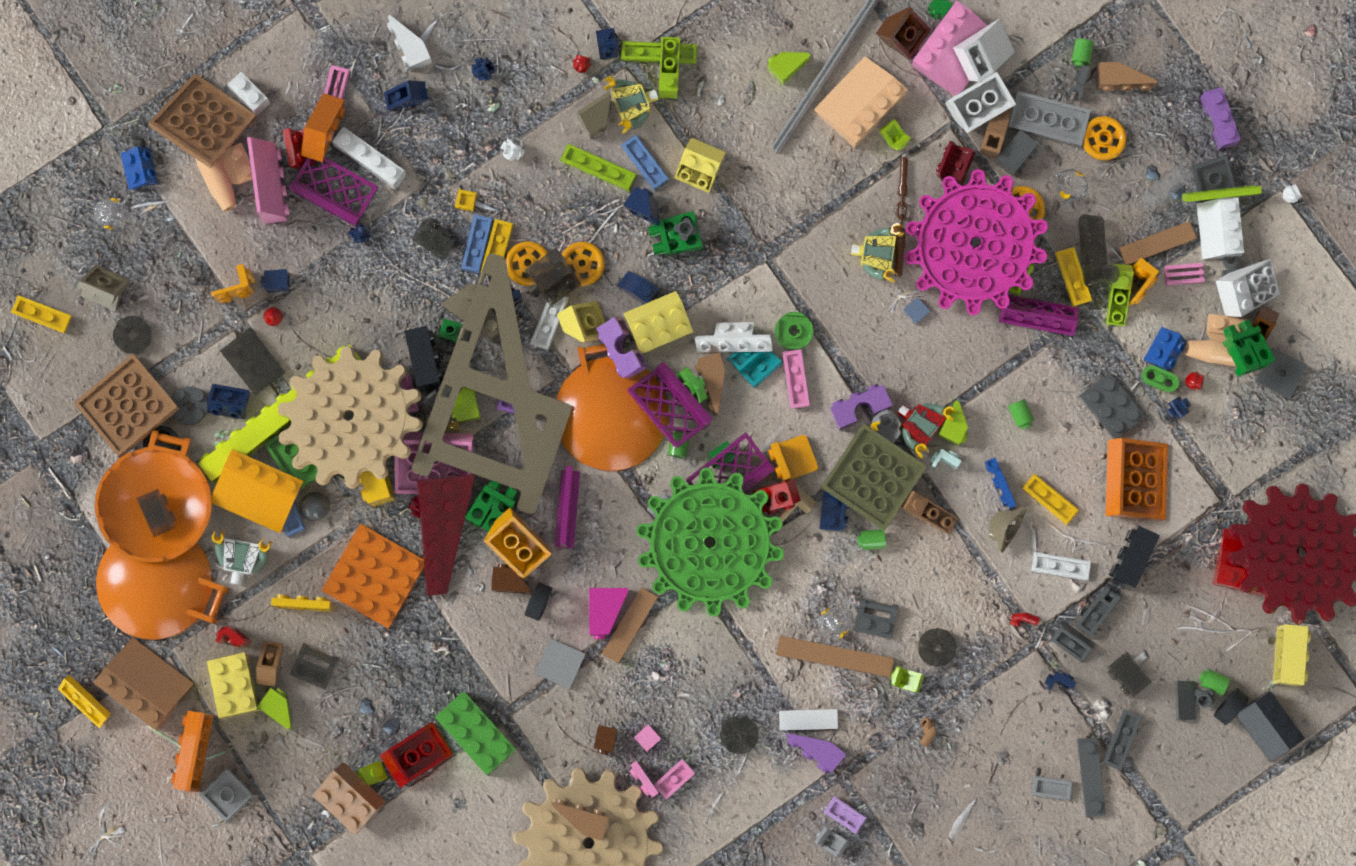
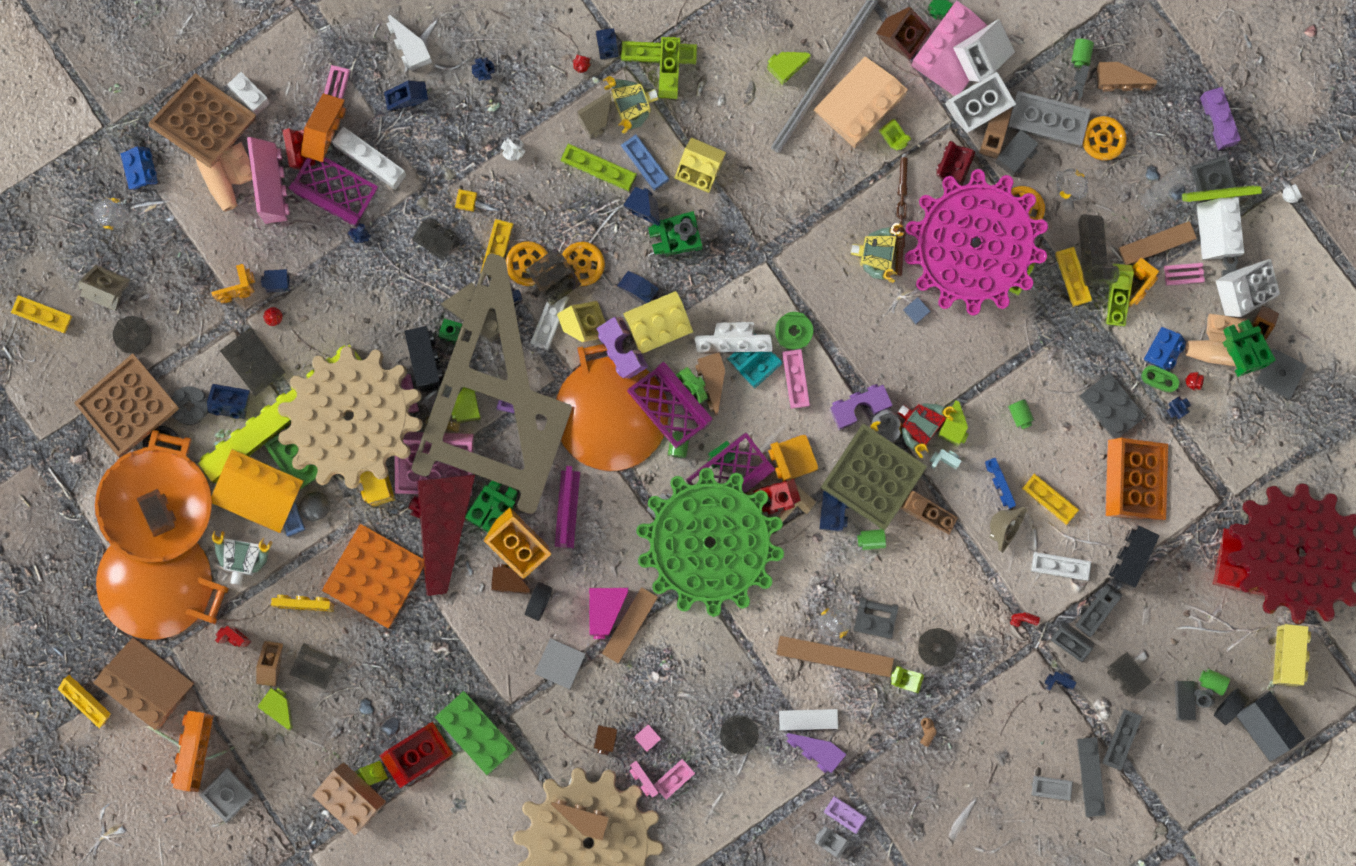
light yellow brick [207,652,260,719] -> none
medium blue tile [461,214,493,274] -> none
magenta fence [999,294,1079,336] -> none

